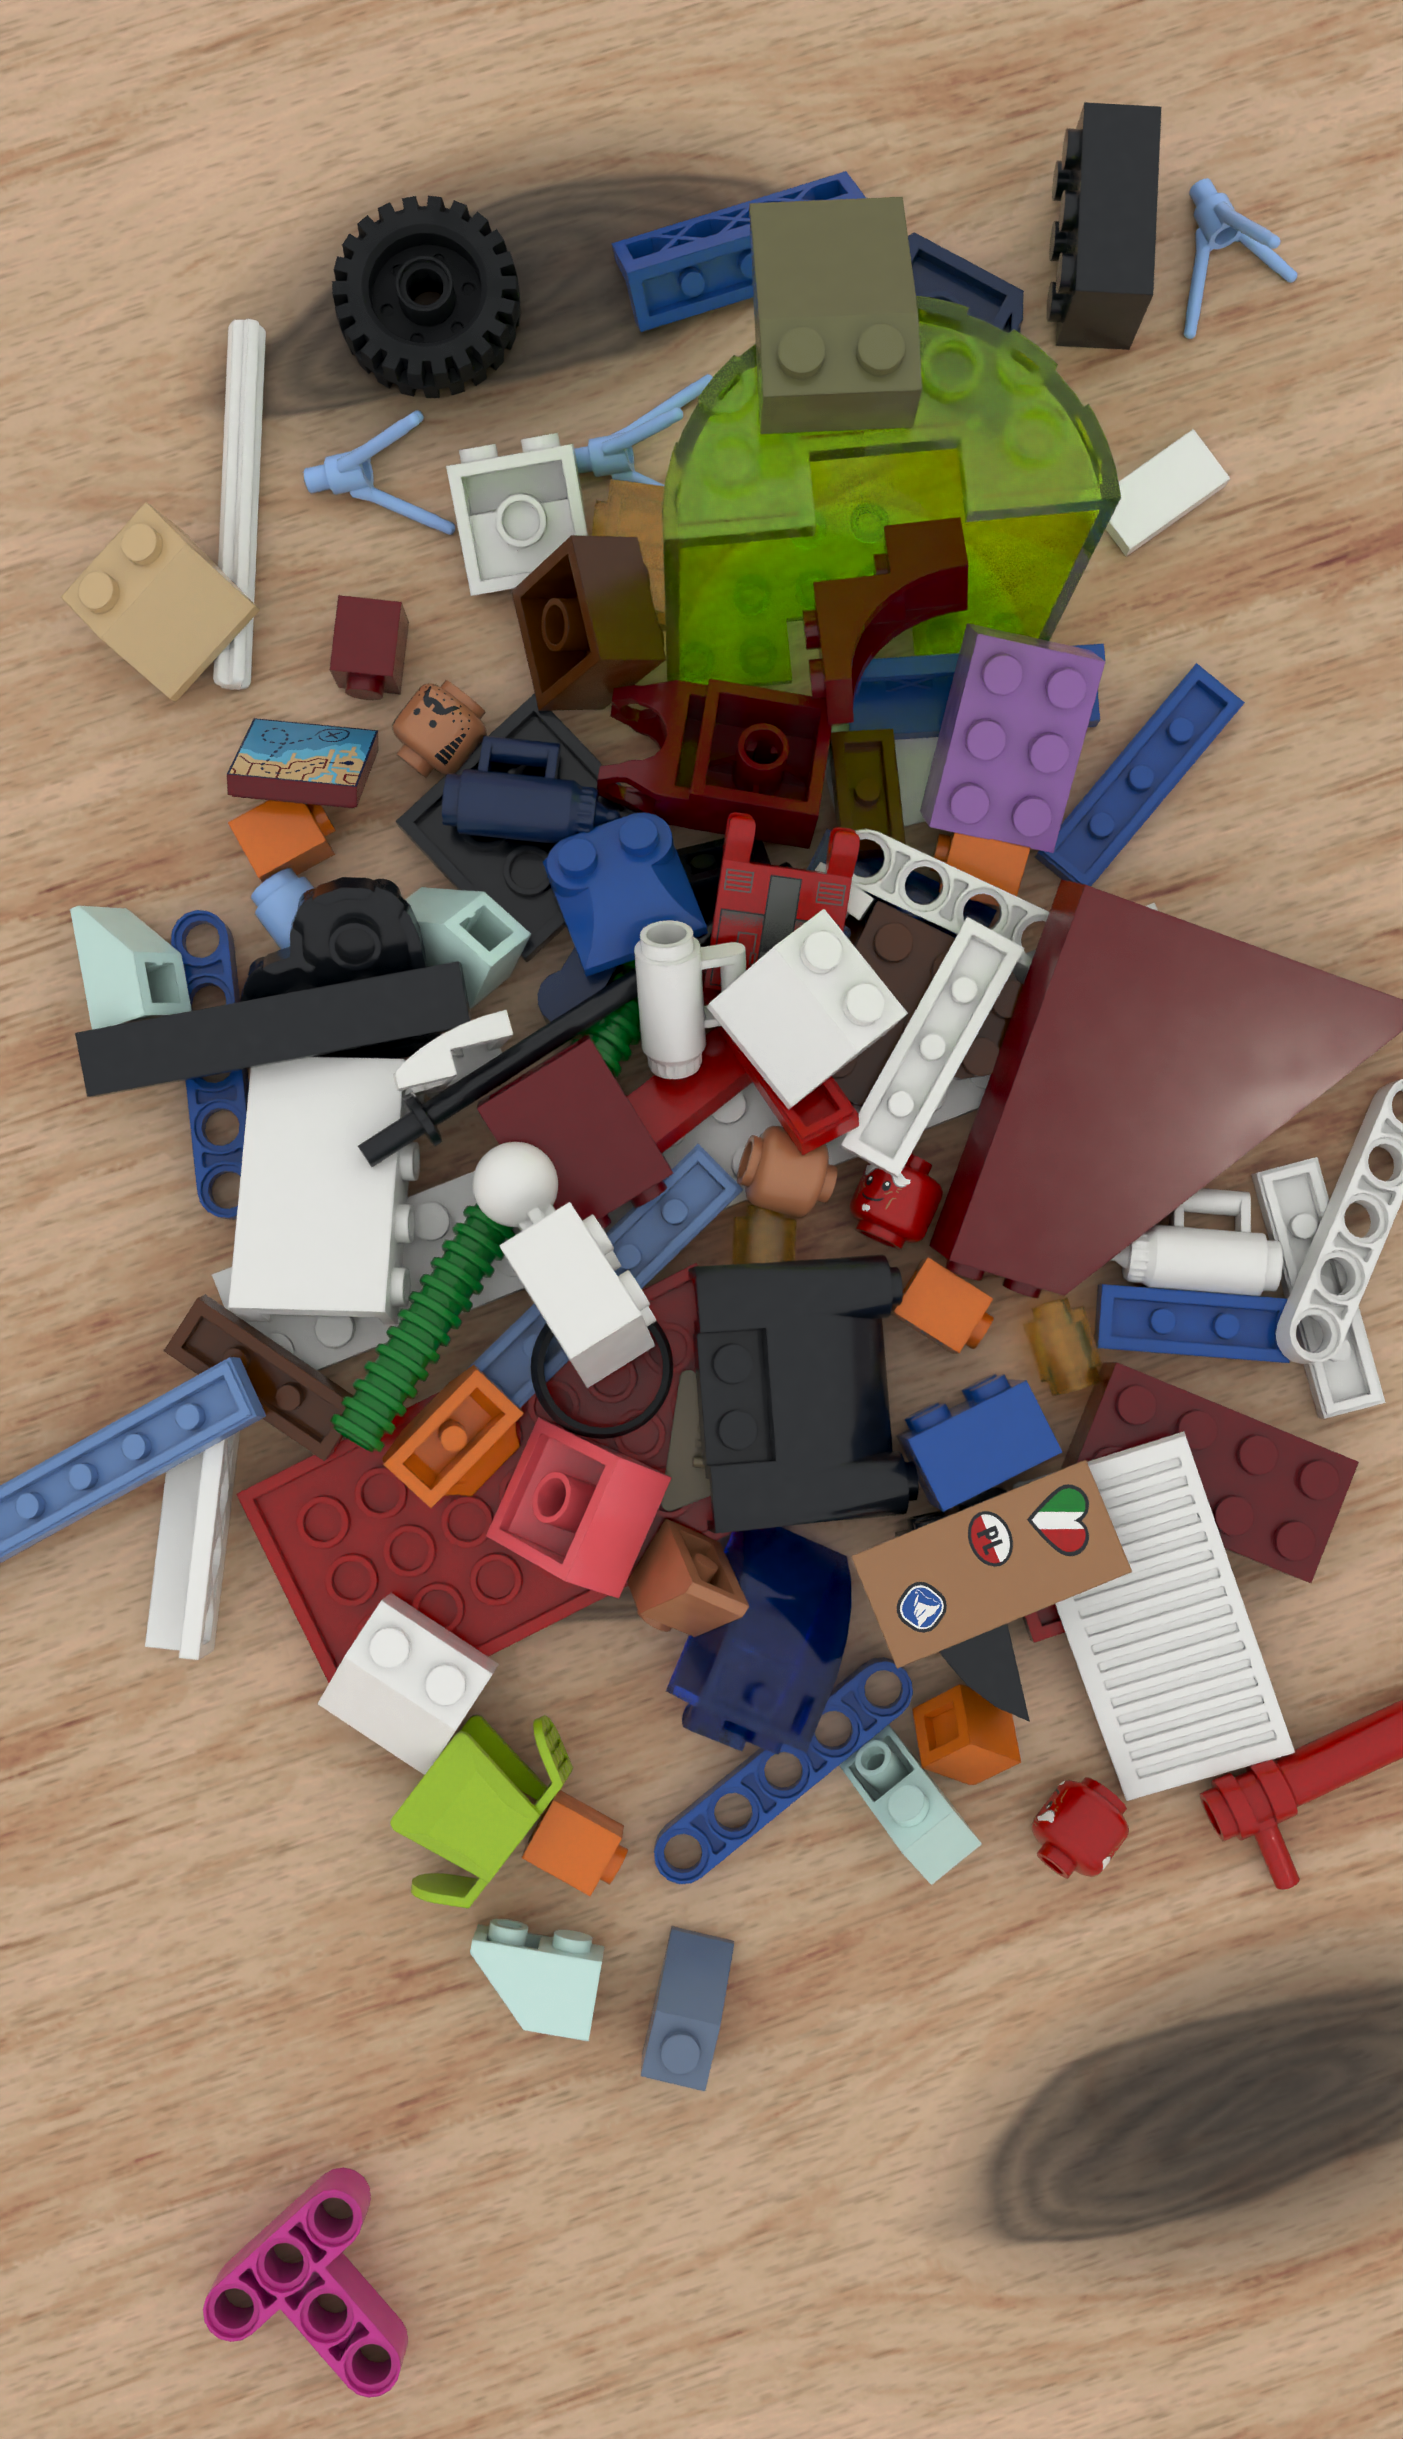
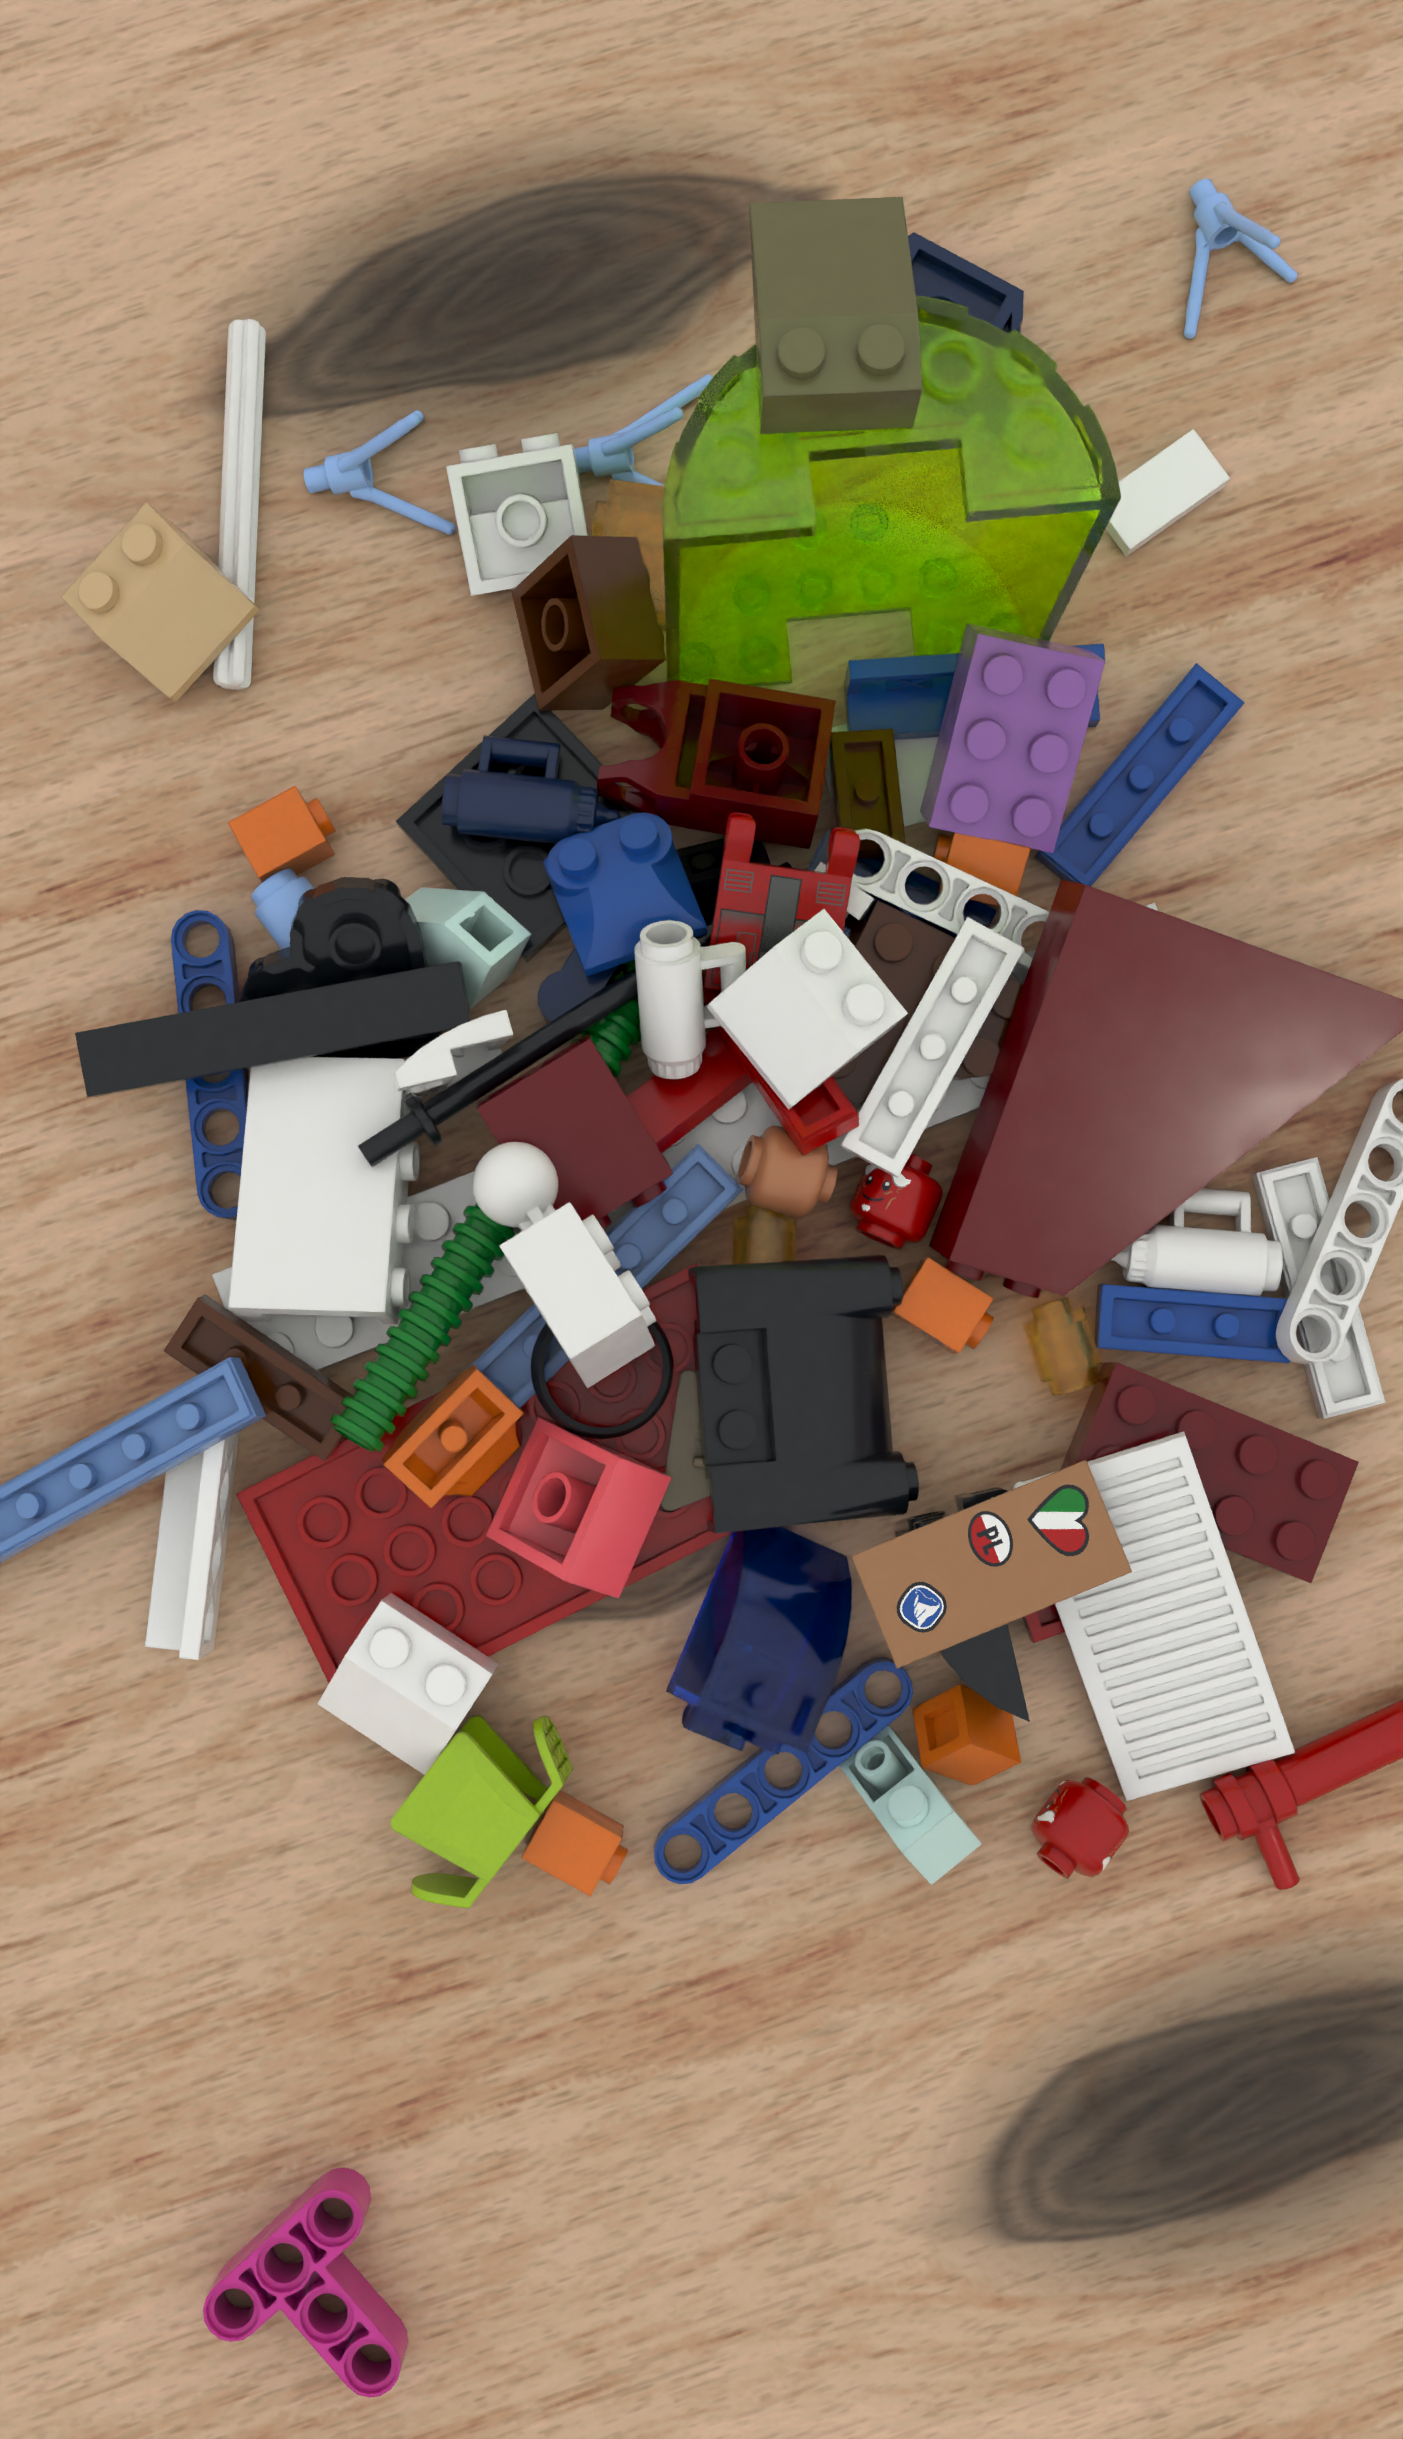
light aqua slope [70,906,192,1030] -> none
tile [227,718,378,808] -> none
dark red brick [329,595,409,700] -> none
black wheel [332,196,521,398] -> none
nougat head [392,680,487,778] -> none
light aqua slope [470,1919,604,2041] -> none
blue fence [611,171,866,332] -> none
nougat slope [627,1519,749,1637] -> none
sand blue slope [641,1926,734,2091] -> none
arch [803,517,968,725] -> none
blue piece [896,1374,1062,1512] -> none
black brick [1047,102,1162,350] -> none

